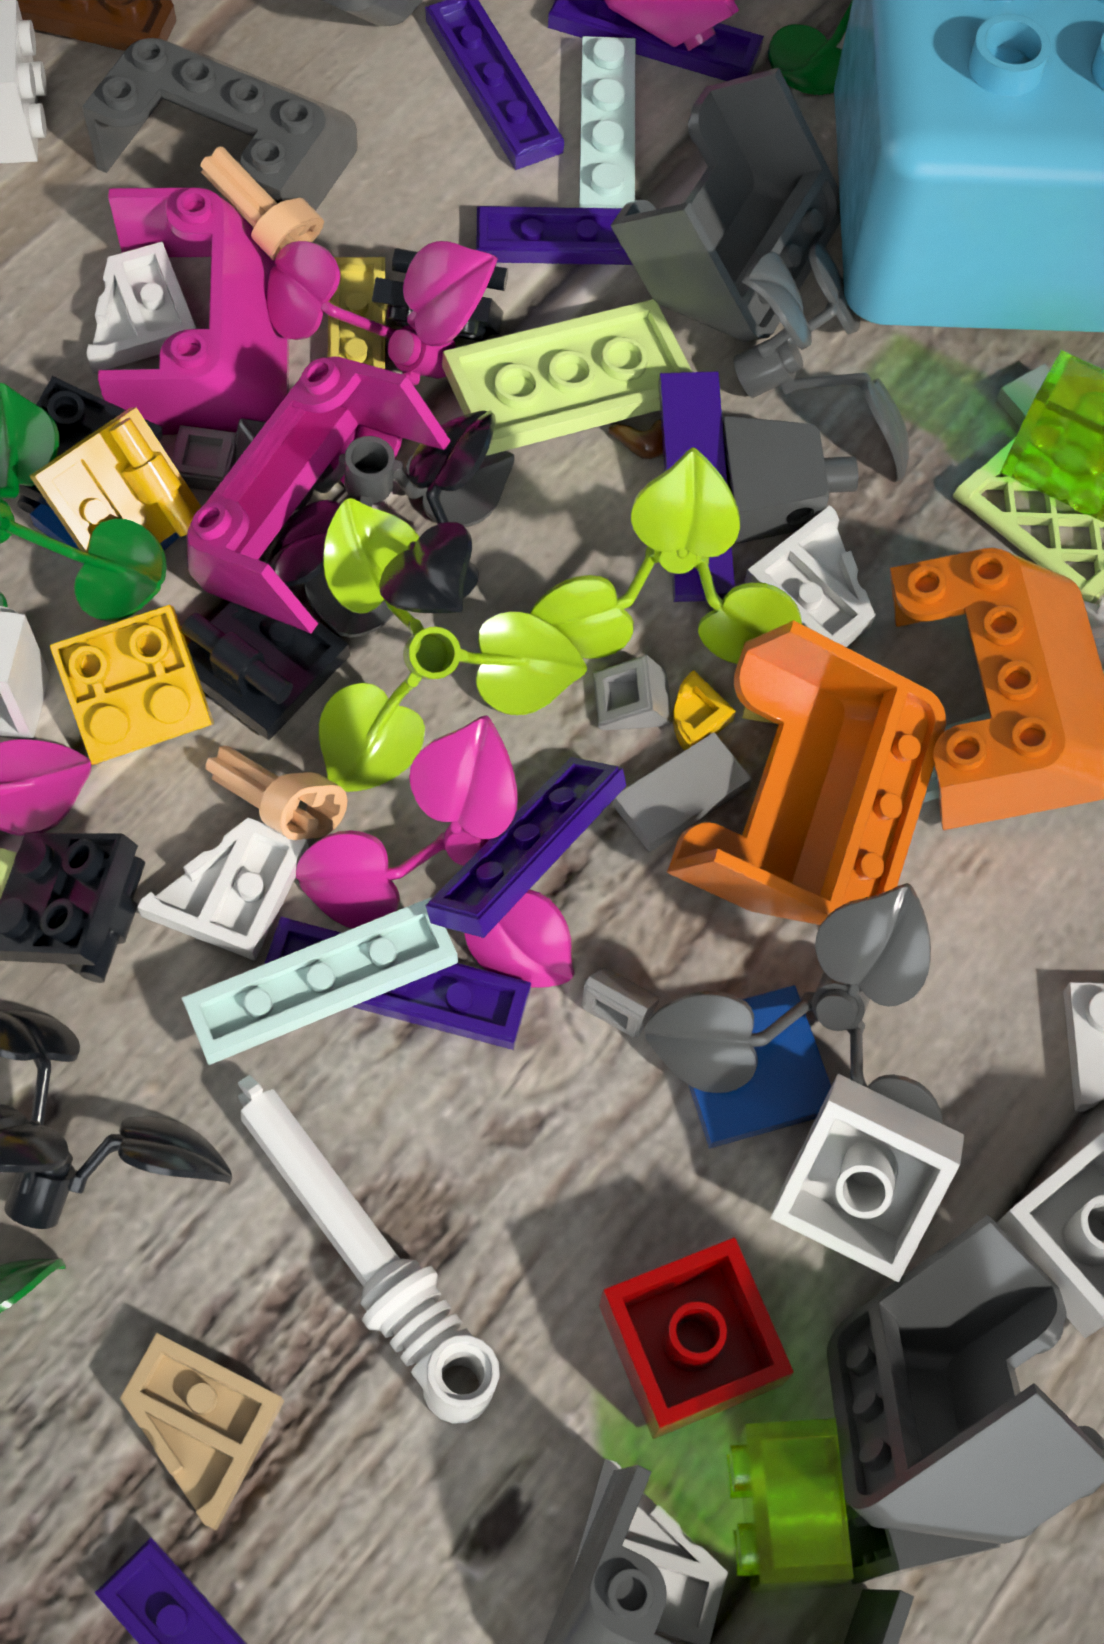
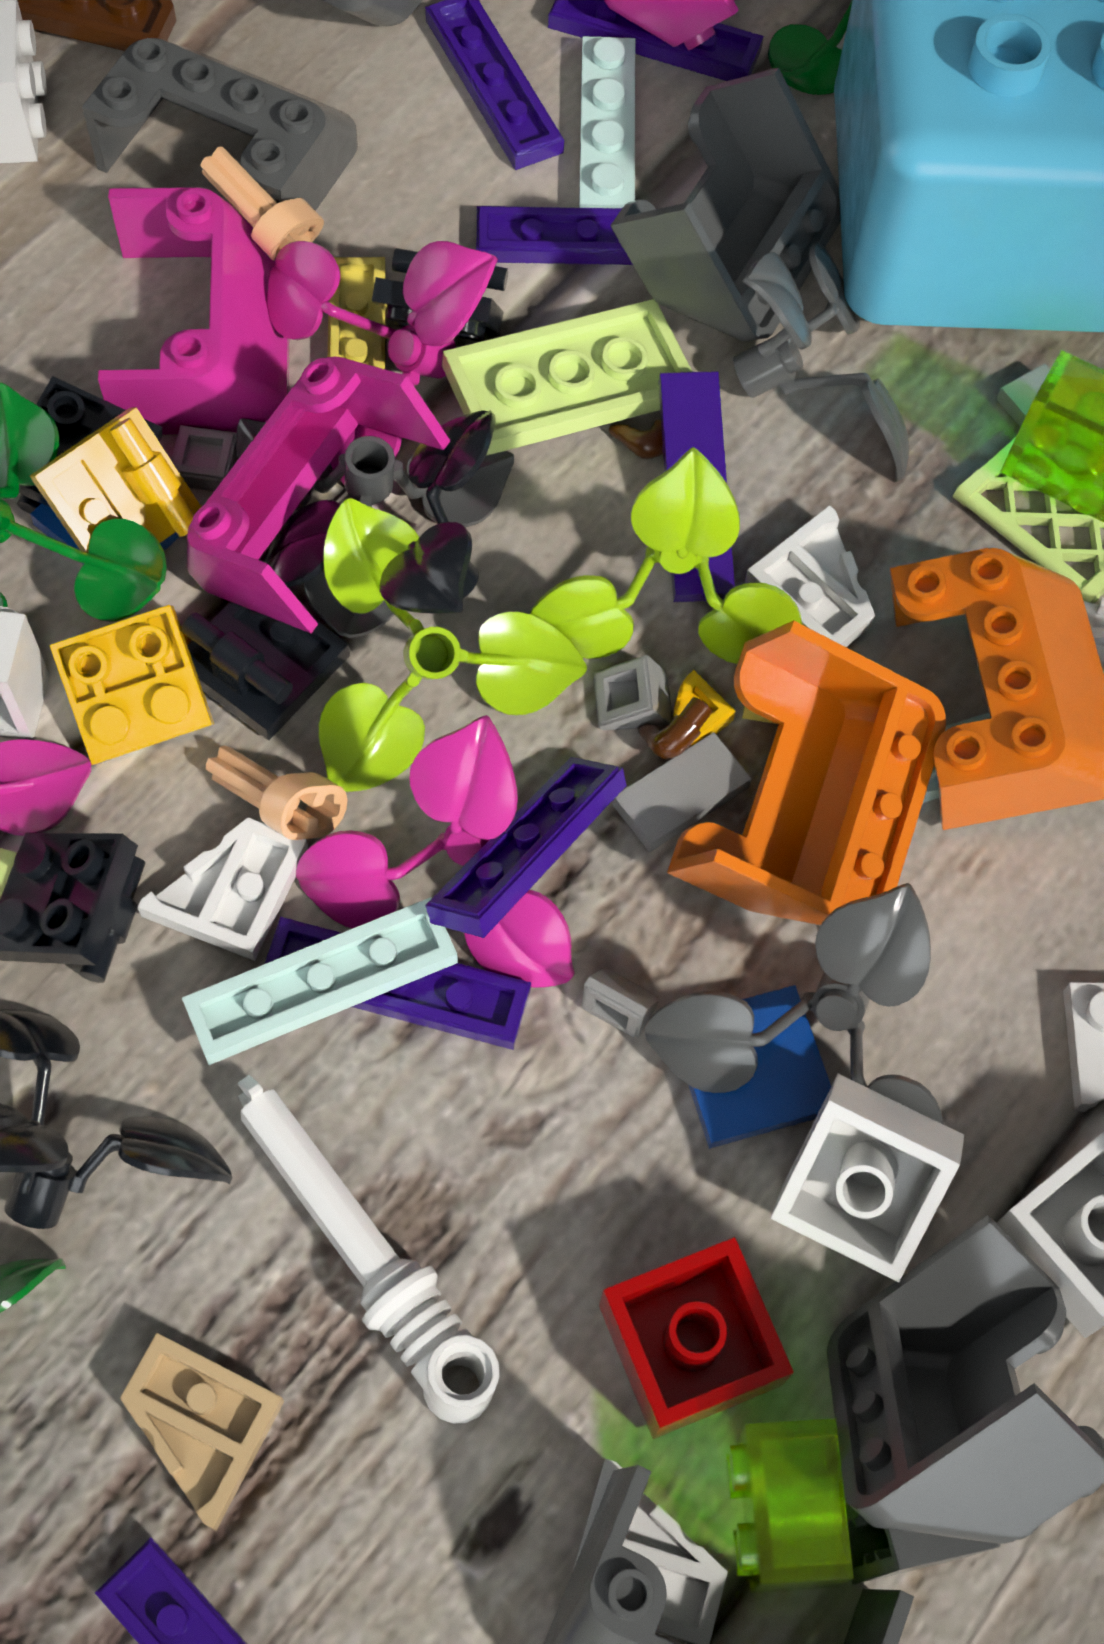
white wing [86,242,196,374] -> none
dark grey torso [722,416,859,544] -> none
none -> reddish brown animal [638,697,713,759]

